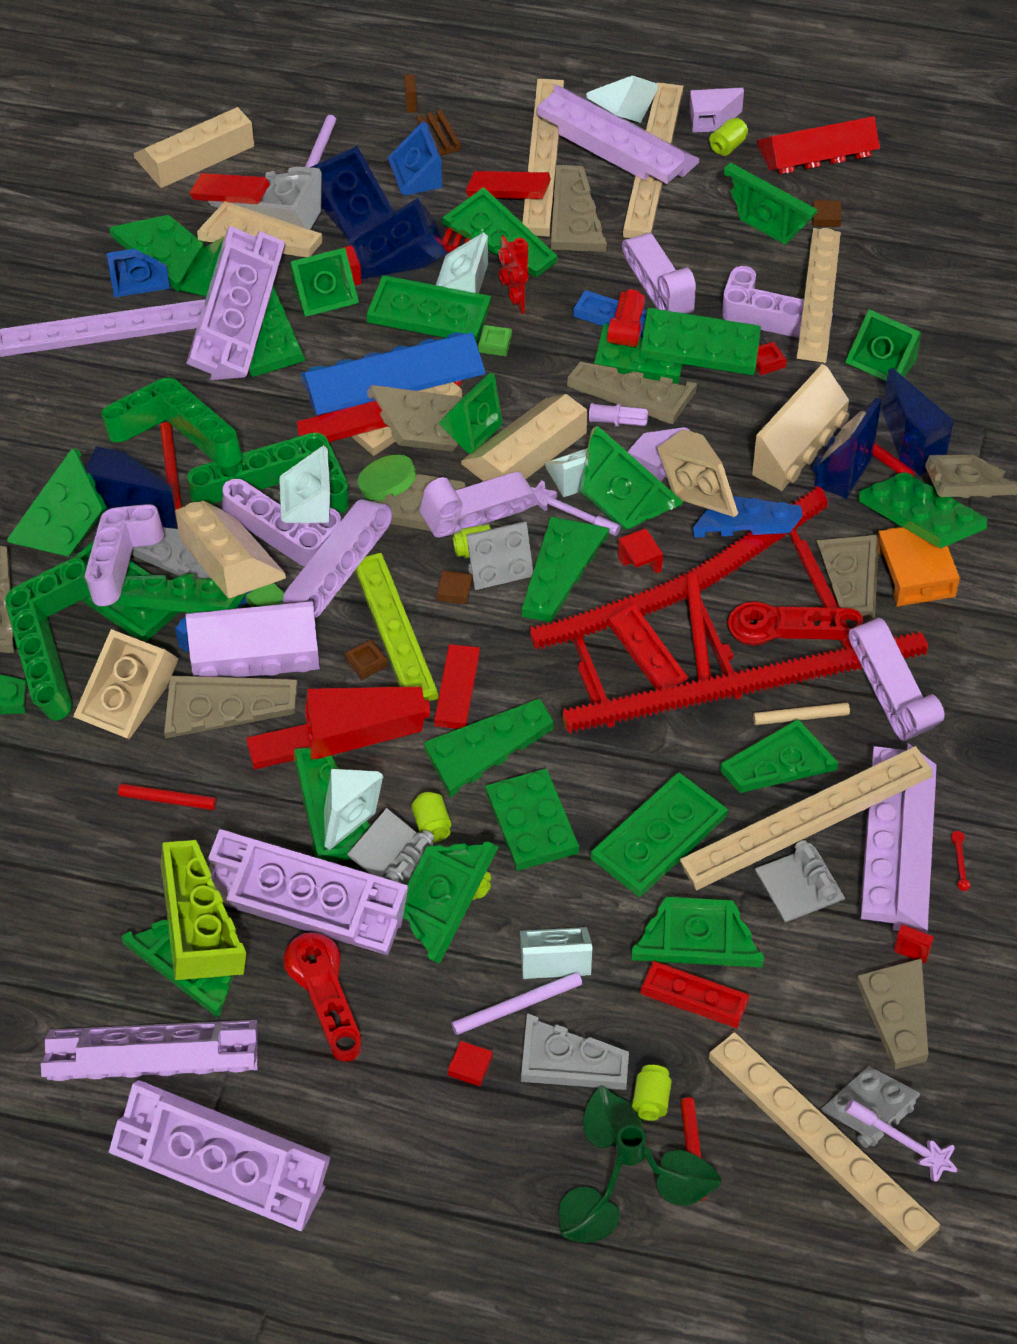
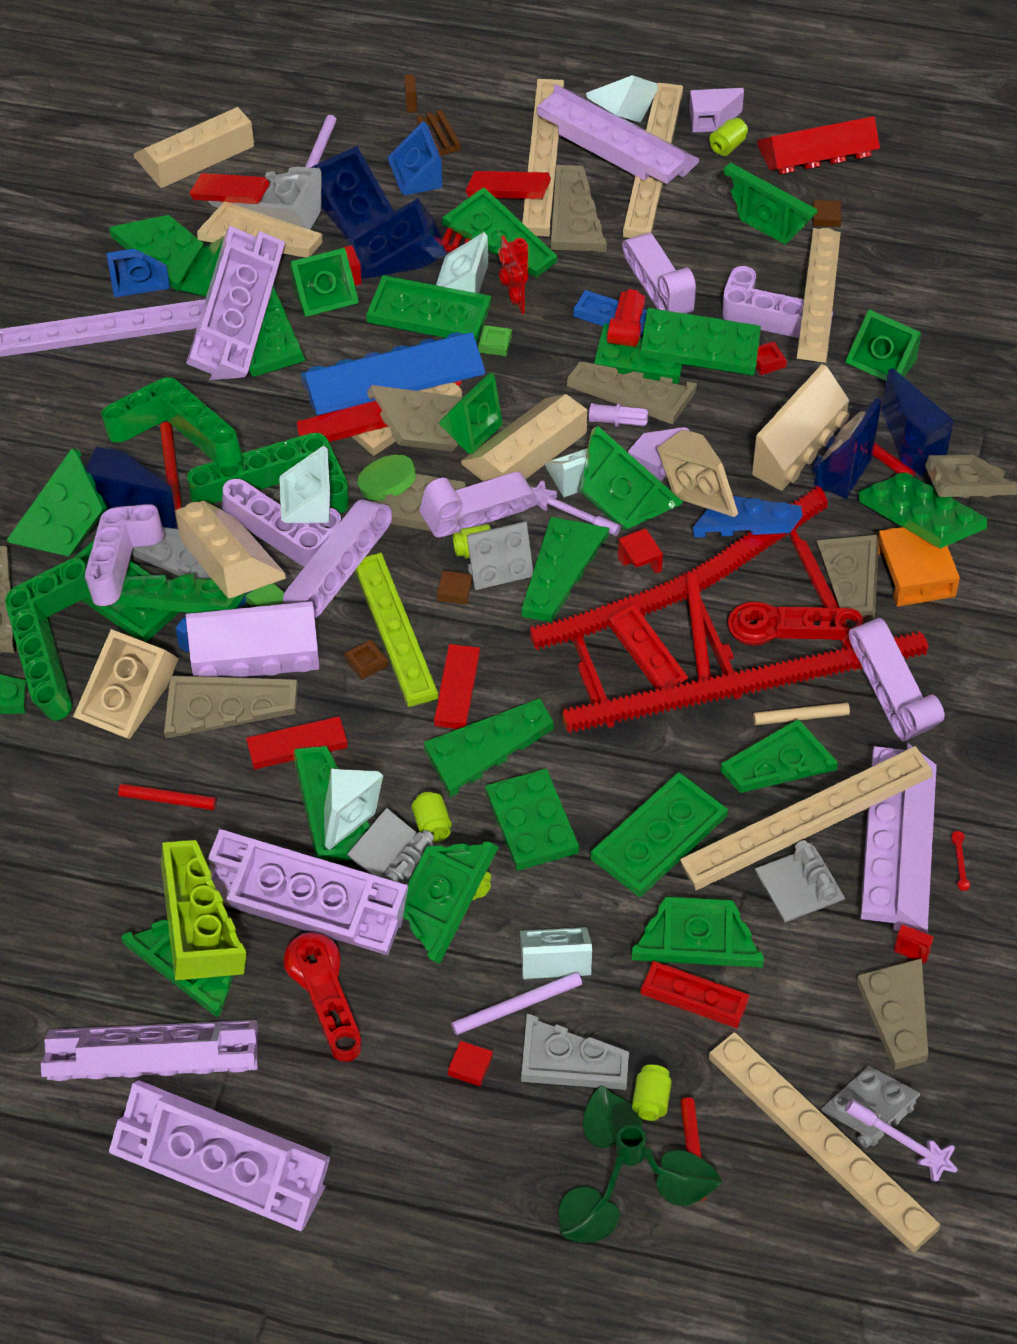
red slope [305,687,430,759] -> none

